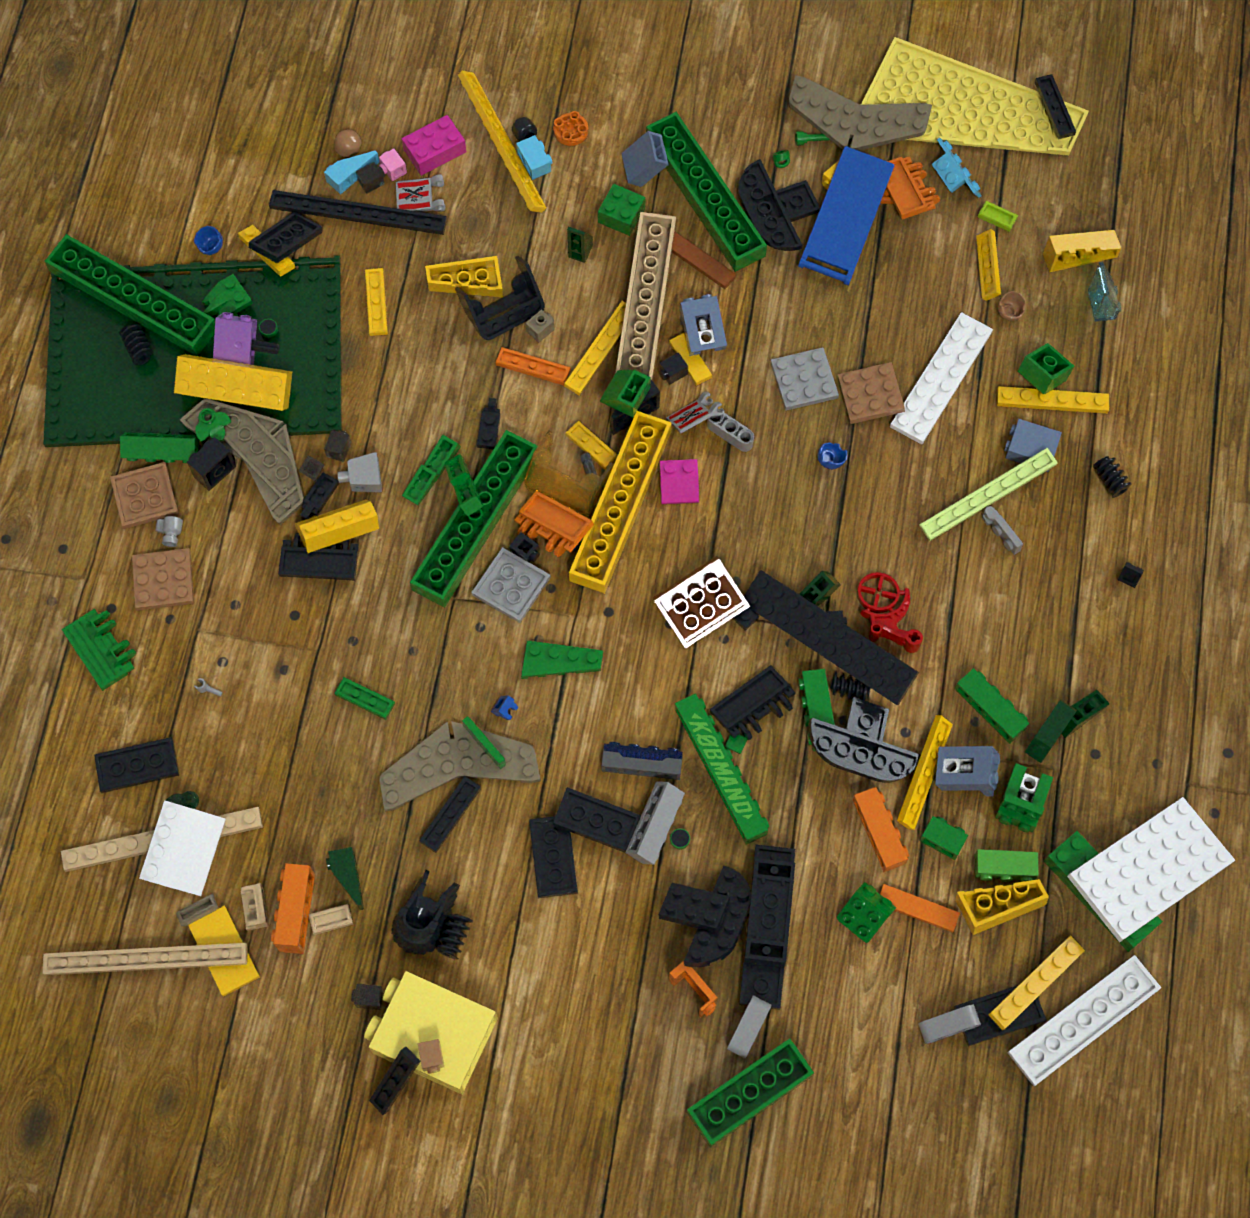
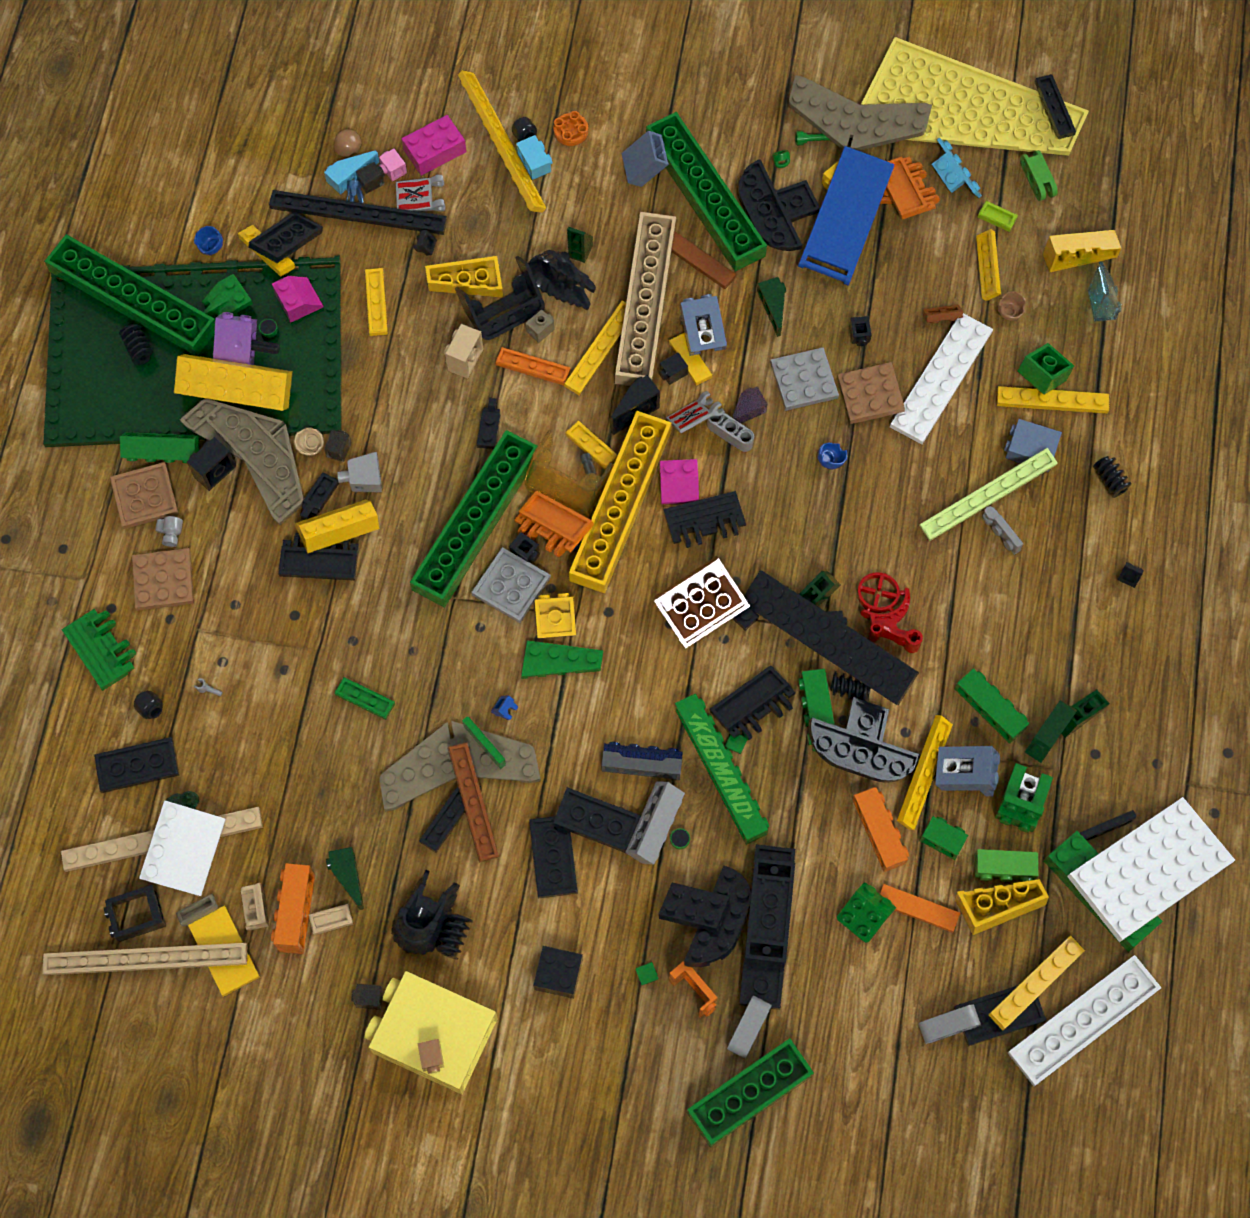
green plate [195,408,231,442] -> none
clear smoke brick [299,455,325,482] -> none
black plate [369,1047,421,1115] -> none
green slope [402,435,461,506] -> none
green slope [445,454,484,516] -> none
green brick [598,184,646,236] -> none
green slope [600,369,651,417] -> none
none -> black window [104,885,166,942]
none -> black head [133,690,163,719]
none -> dark pink slope [272,276,323,322]
none -> tan hair [294,428,324,456]
none -> flat silver piece [346,180,364,203]
none -> black tile [413,230,437,256]
none -> tan brick [444,324,484,379]
none -> dark orange tile [447,742,499,863]
none -> black piece [528,250,596,310]
none -> black brick [533,946,583,999]
none -> yellow plate [535,593,576,638]
none -> green piece [635,962,659,986]
none -> black hinge [663,491,746,548]
none -> clear purple slope [733,386,768,423]
none -> dark green slope [757,277,786,337]
none -> black brick [849,316,872,346]
none -> dark orange plate [923,304,963,324]
none -> bright green piece [1020,150,1058,201]
none -> black tile [1080,810,1136,841]

